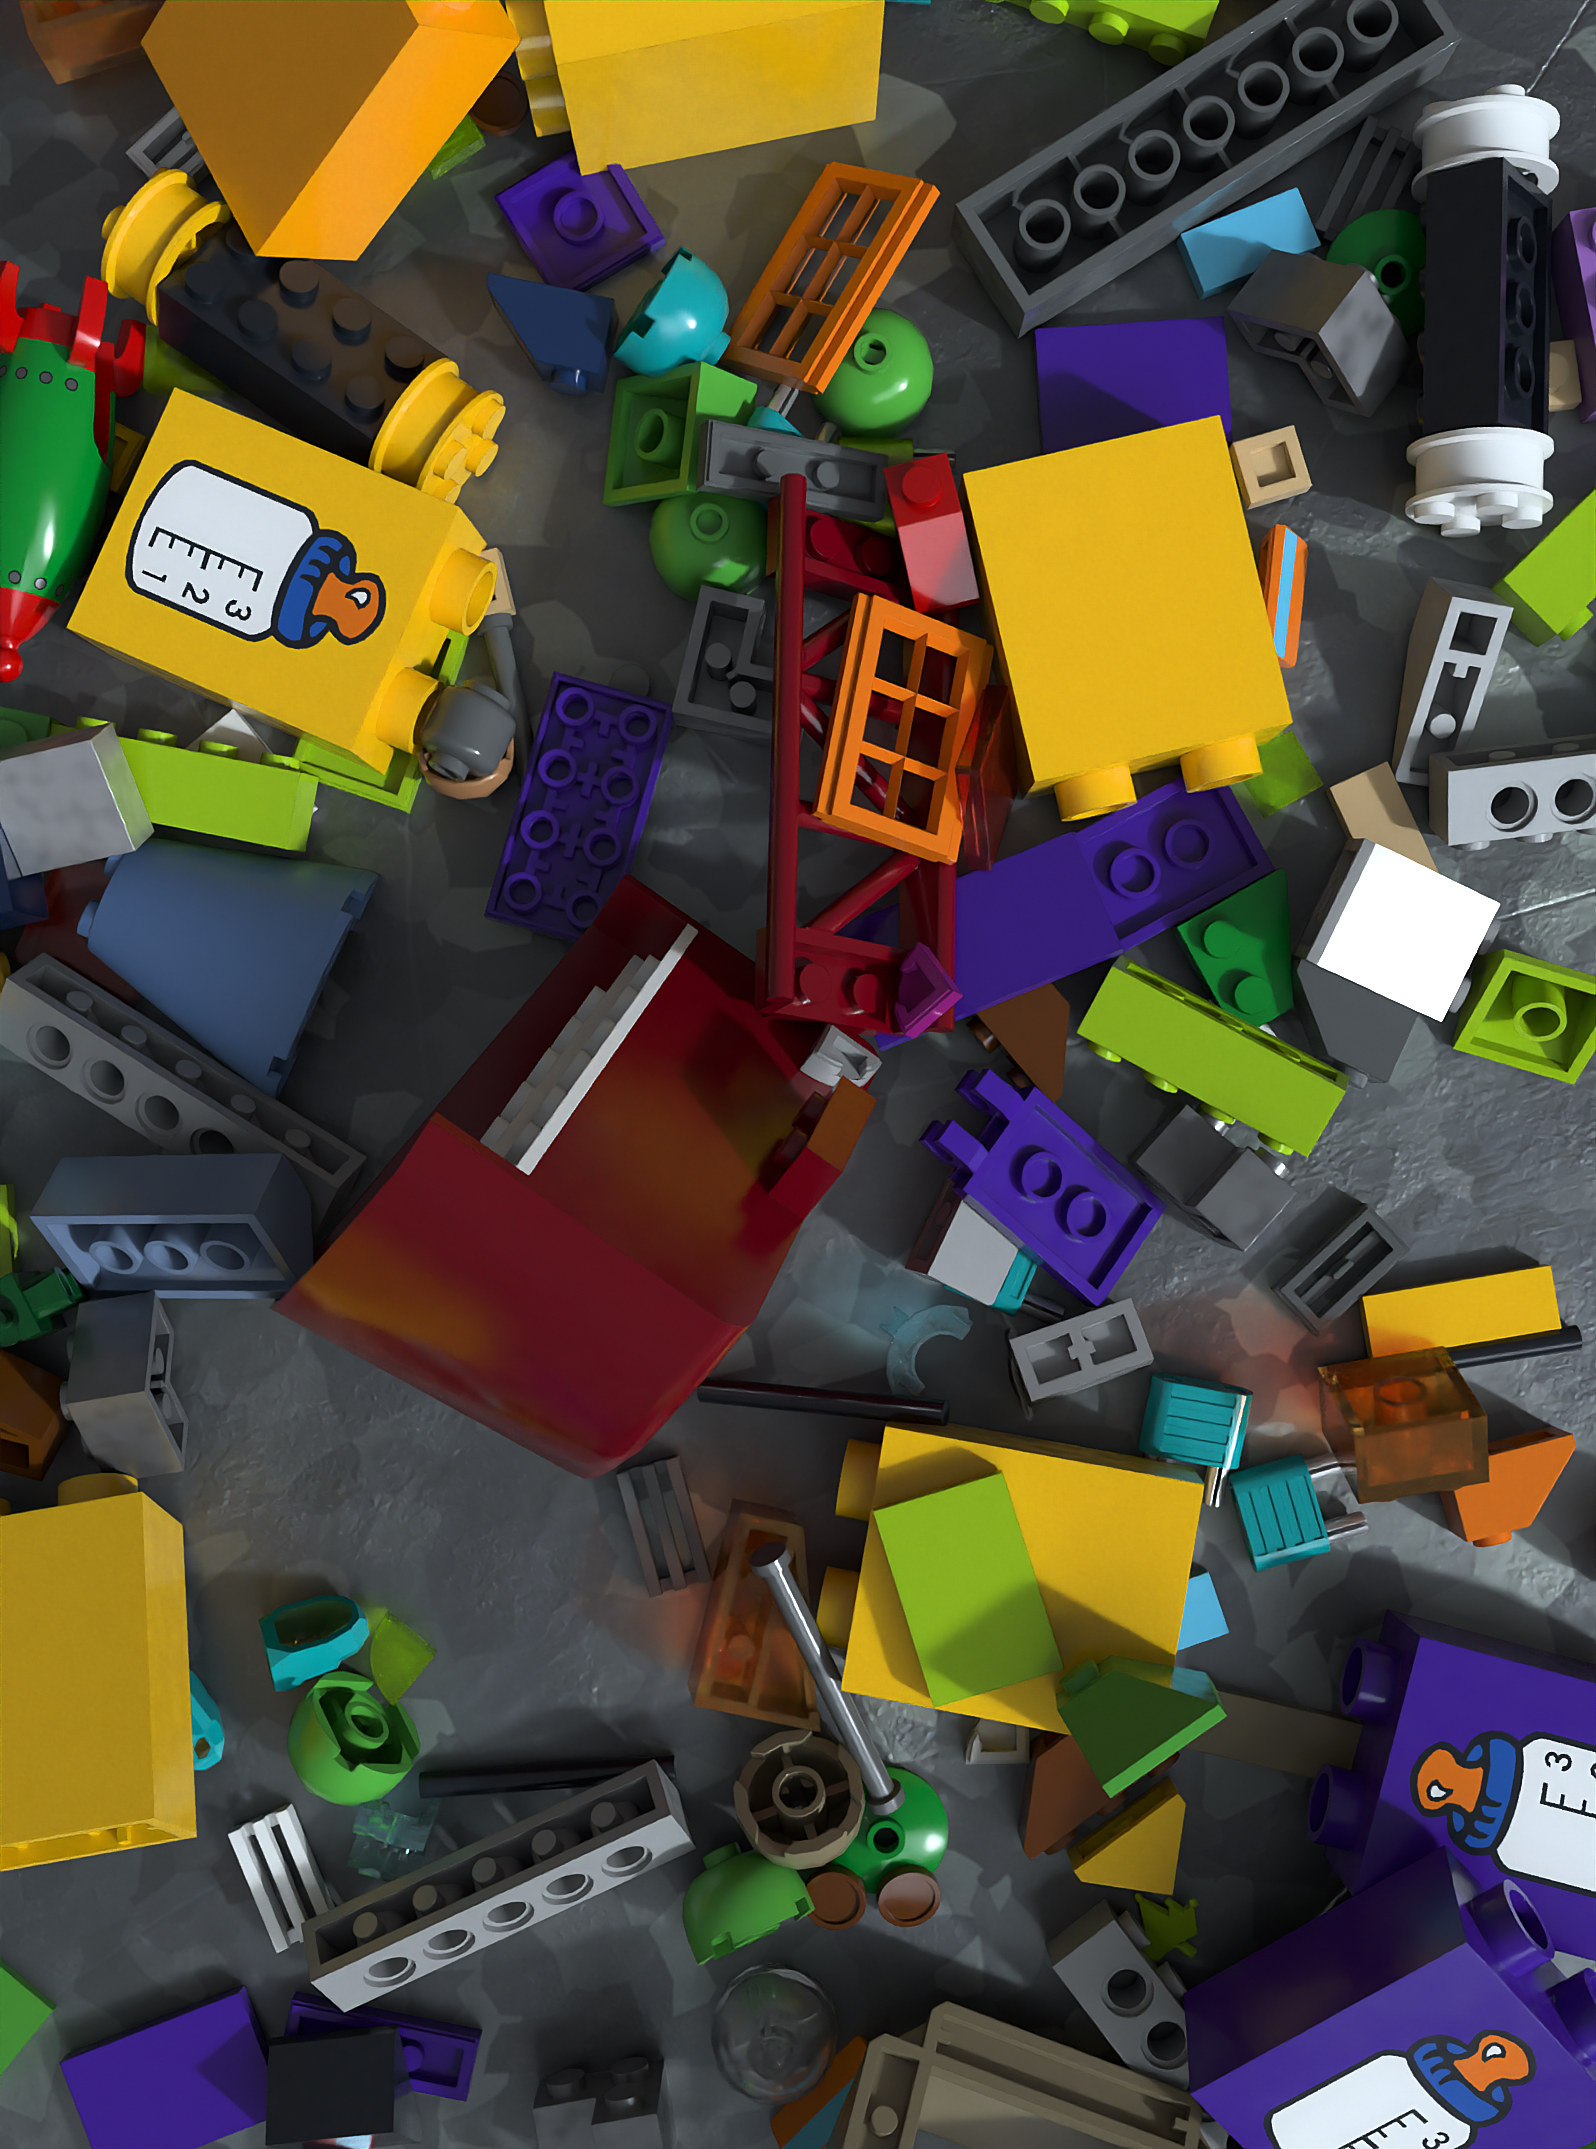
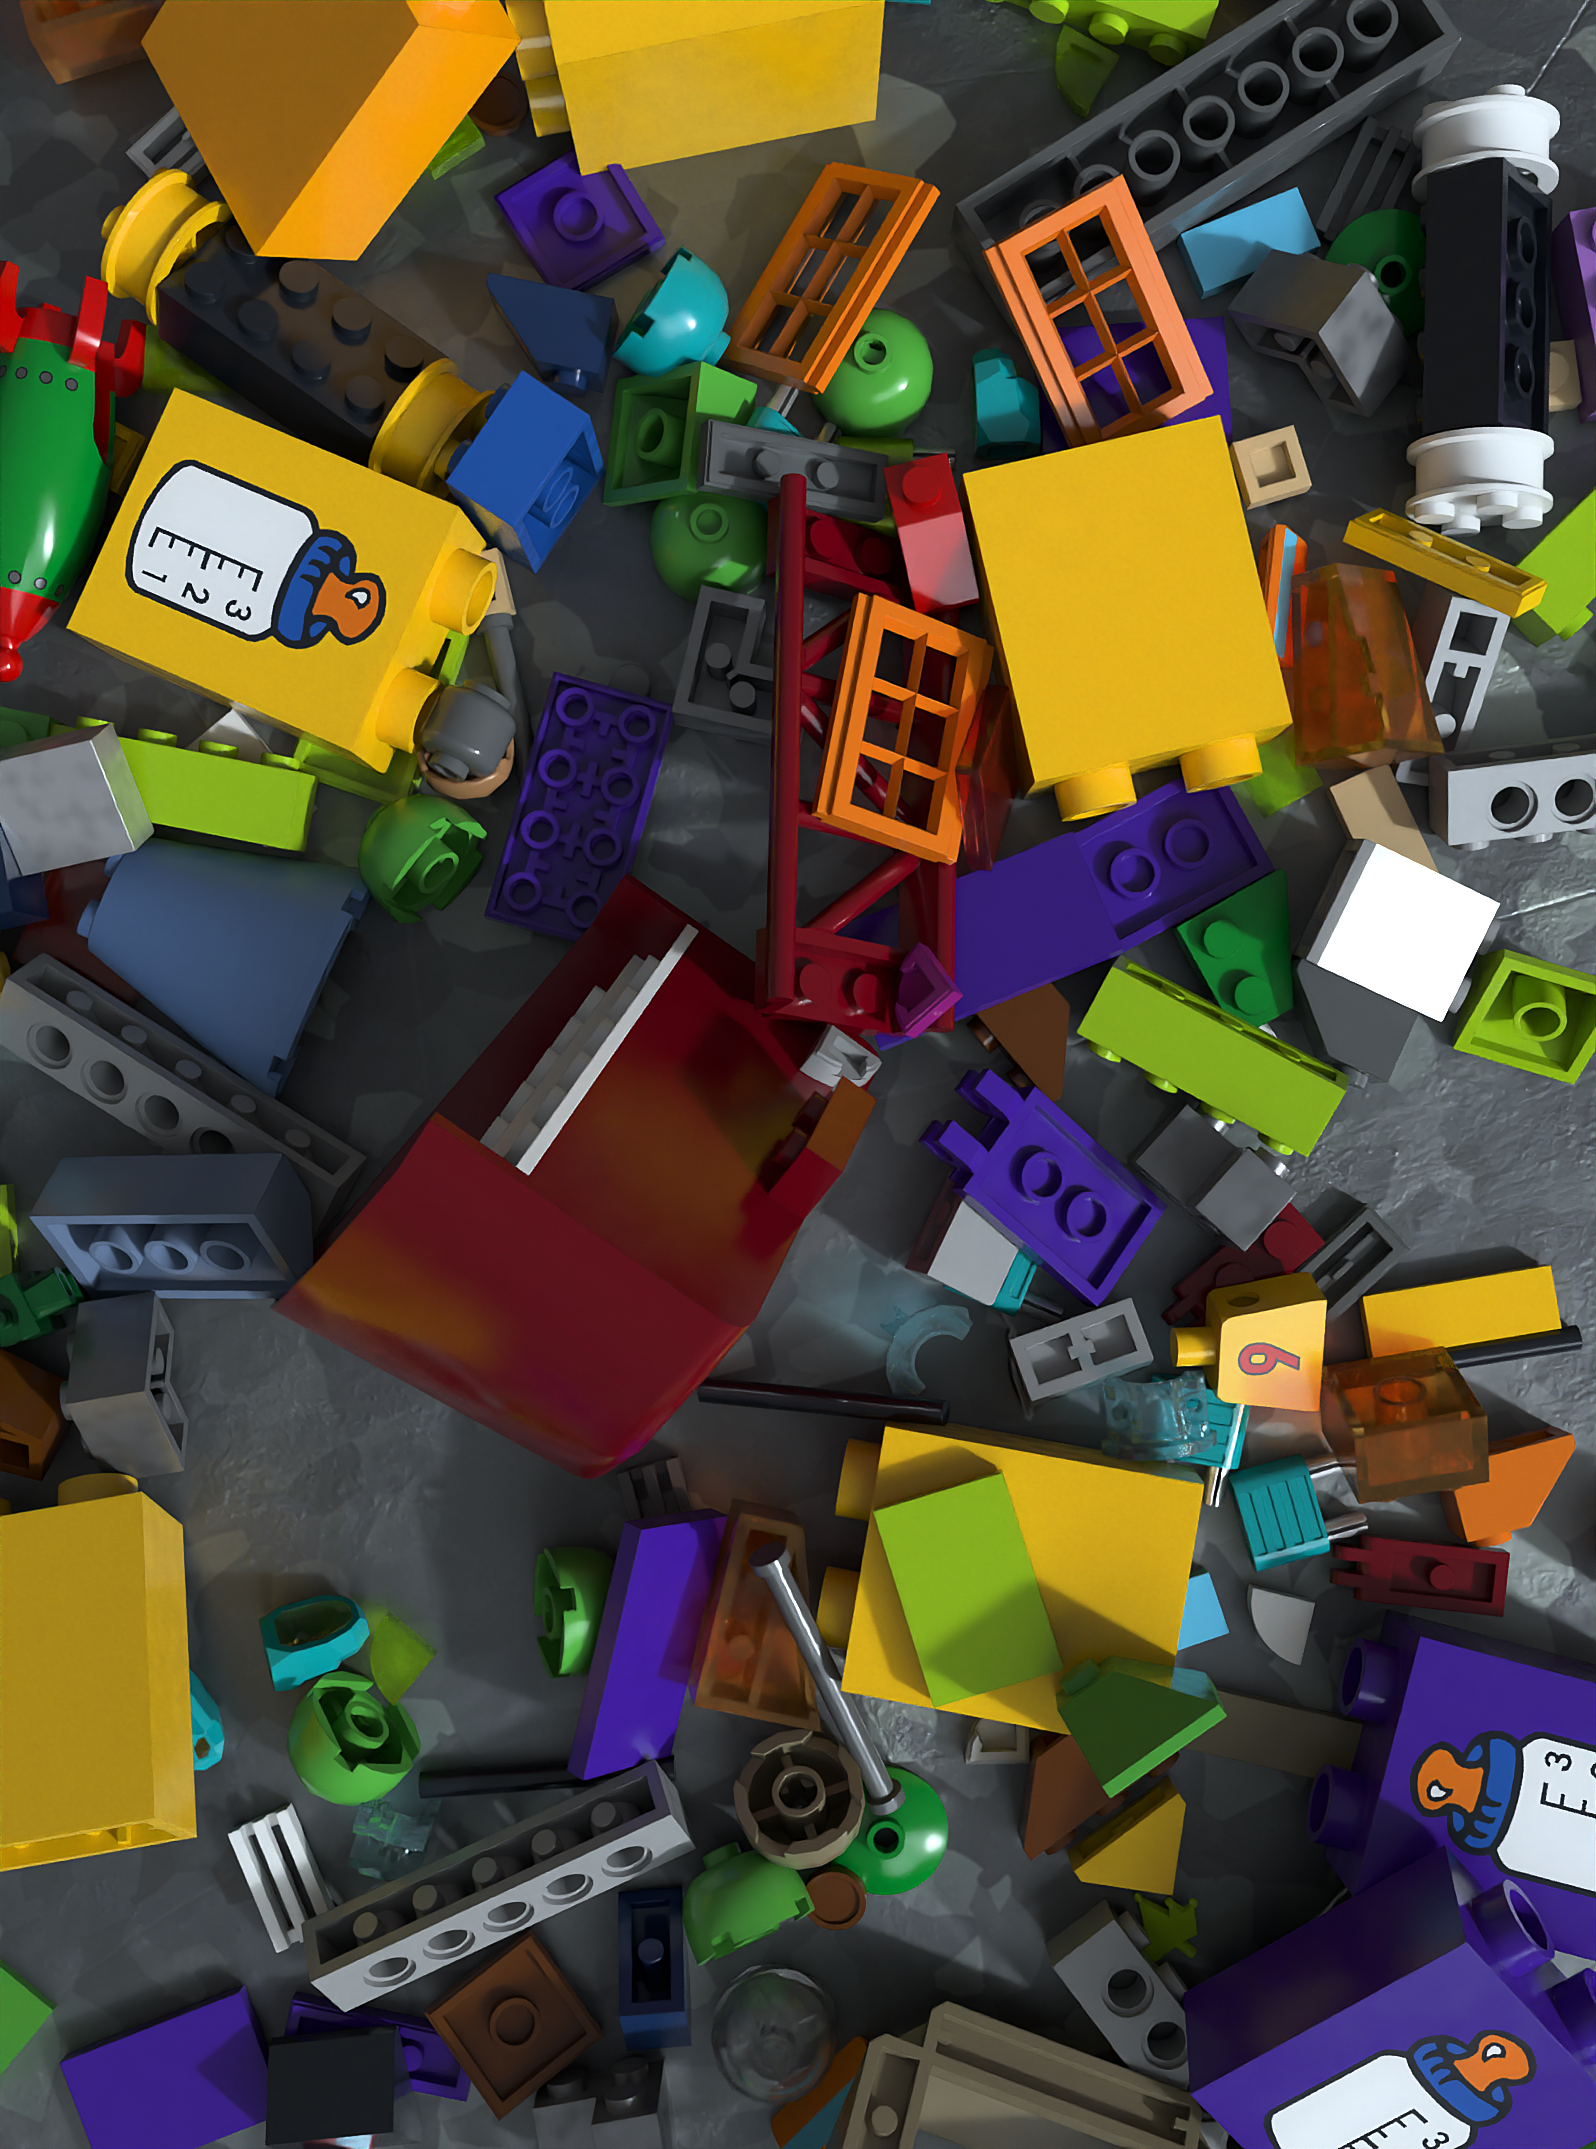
reddish brown piece [876,1865,941,1927] -> none
none -> bright green cylinder [357,793,487,924]
none -> reddish brown tile [424,1926,604,2121]
none -> blue brick [446,370,606,575]
none -> bright green cylinder [533,1546,615,1679]
none -> dark purple tile [567,1508,728,1780]
none -> dark blue slope [618,1887,692,2051]
none -> teal rock [971,348,1041,461]
none -> orange piece [981,174,1214,449]
none -> clear neon green tile [1054,24,1119,119]
none -> clear light blue piece [1101,1370,1218,1461]
none -> dark red hinge [1161,1202,1325,1327]
none -> yellow torso [1170,1272,1327,1411]
none -> white tile [1247,1584,1315,1665]
none -> clear orange wedge [1291,563,1445,771]
none -> dark red hinge [1329,1533,1510,1617]
none -> yellow tile [1343,508,1548,618]

